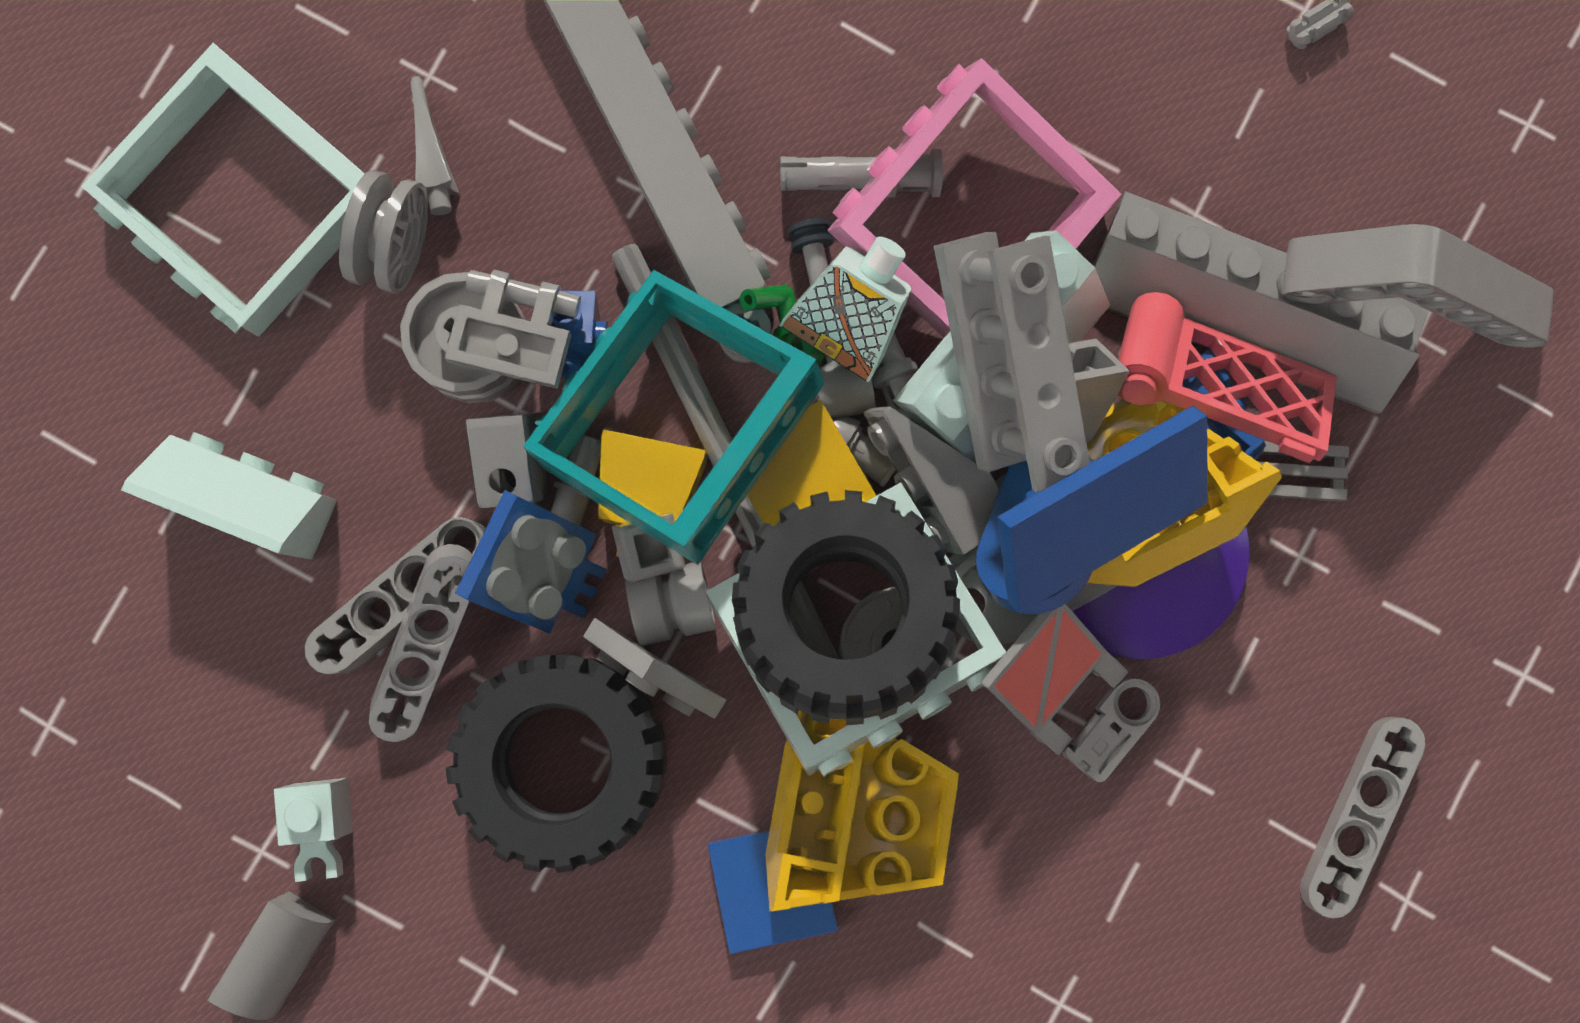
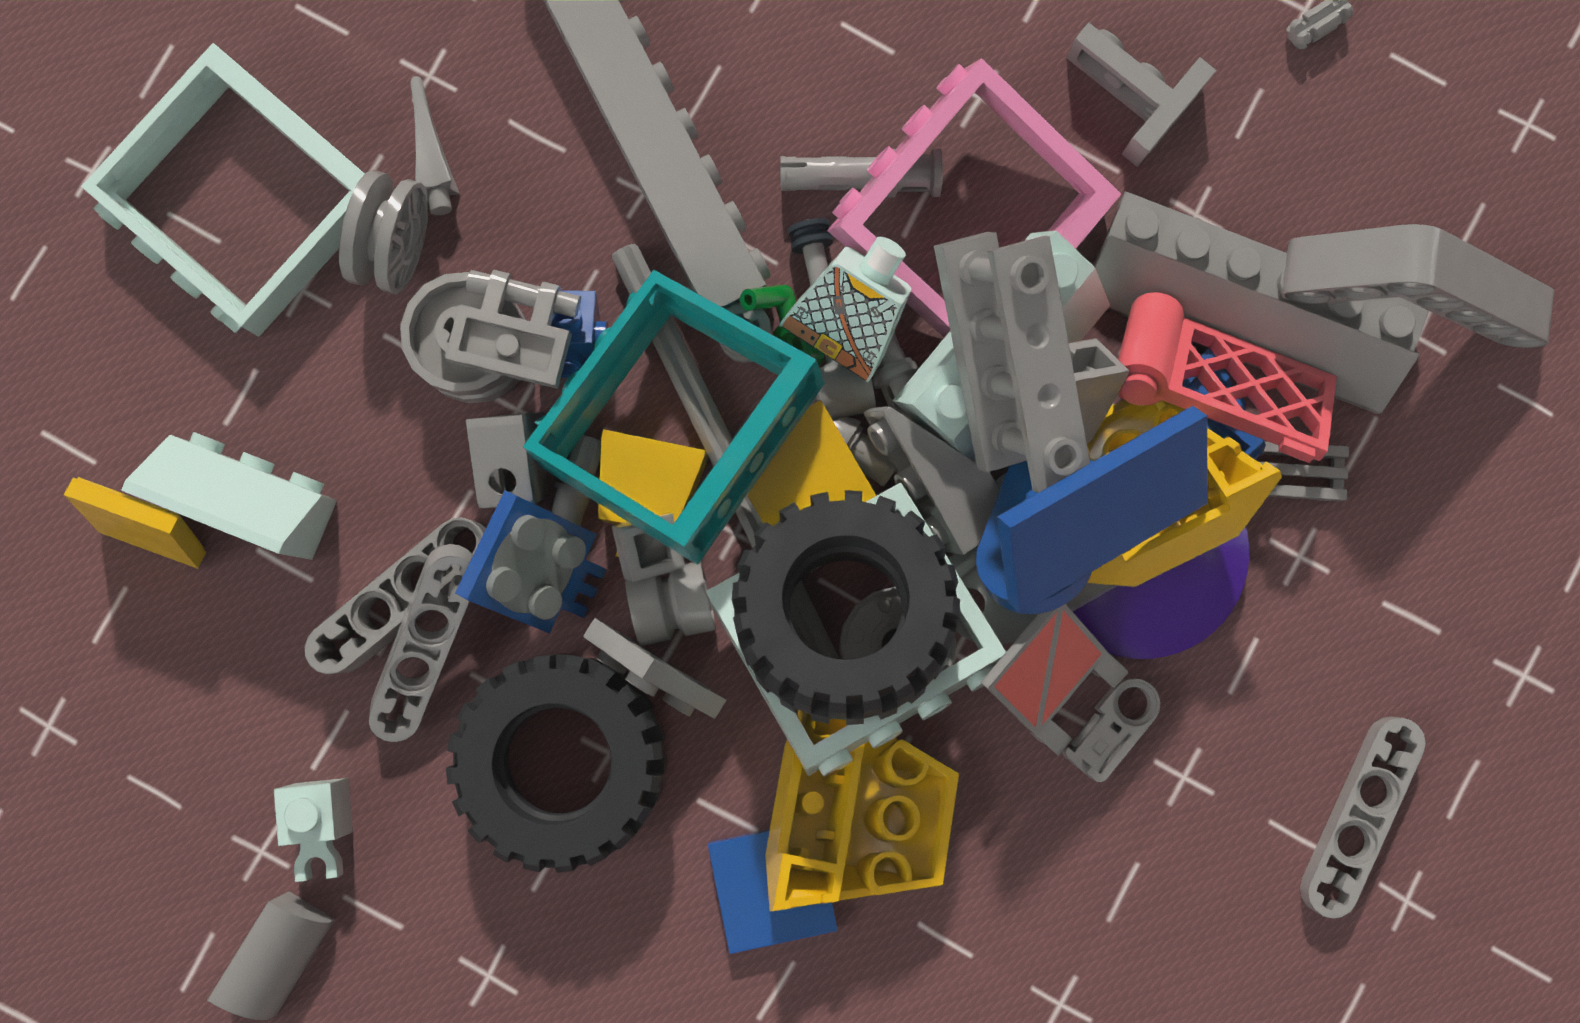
none -> yellow tile [64,477,206,569]
none -> light grey bracket [1066,22,1217,167]

